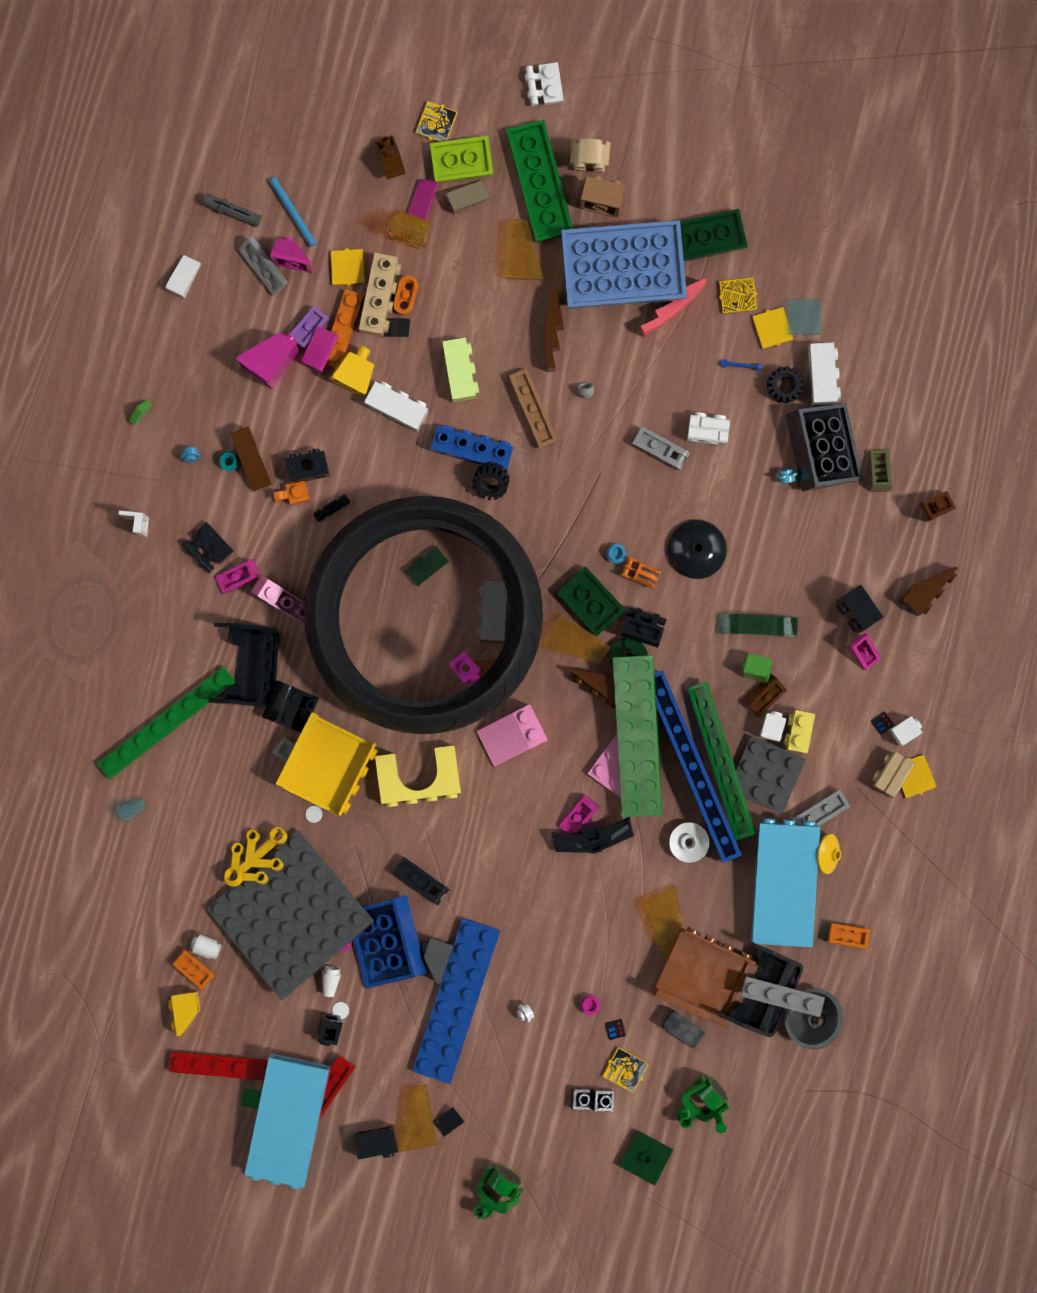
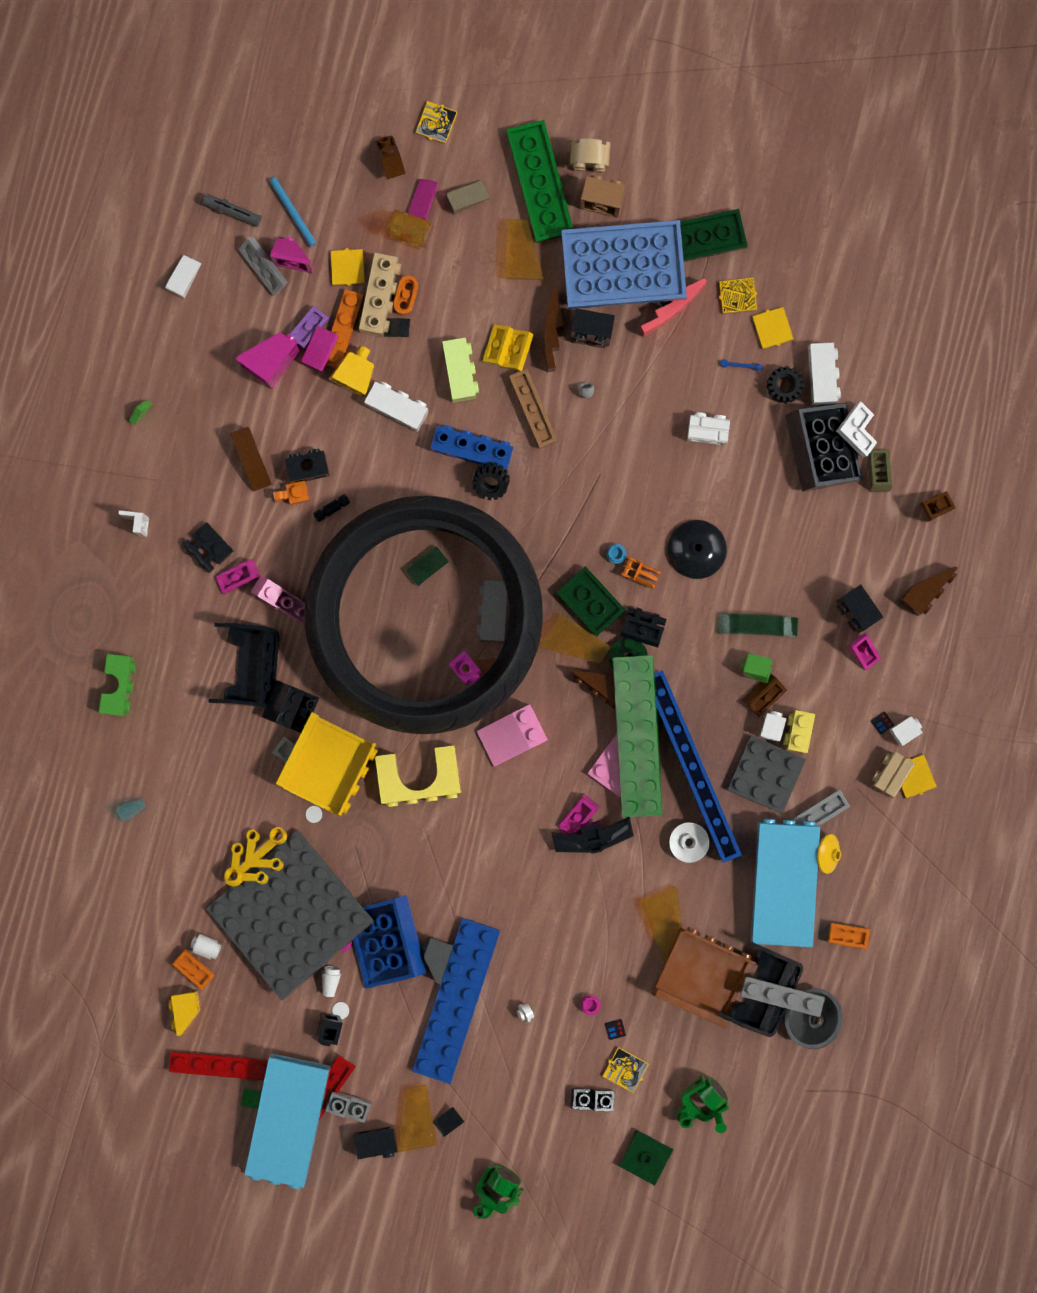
green plate [97,666,236,780] -> none
dark azure plate [180,447,200,463] -> none
teal plate [219,451,239,471] -> none
black plate [393,857,450,905] -> none
lime plate [430,136,493,183] -> none
white plate [524,62,564,106] -> none
light grey plate [632,426,690,471] -> none
black slope [661,1009,705,1049] -> none
green plate [687,682,756,840] -> none
medium azure plate [776,468,798,483] -> none
clear light blue piece [787,298,822,336] -> none
none -> bright green arch [99,654,136,717]
none -> light grey slope [326,1092,372,1123]
none -> yellow slope [482,324,534,371]
none -> black brick [571,308,615,348]
none -> white plate [836,401,877,458]

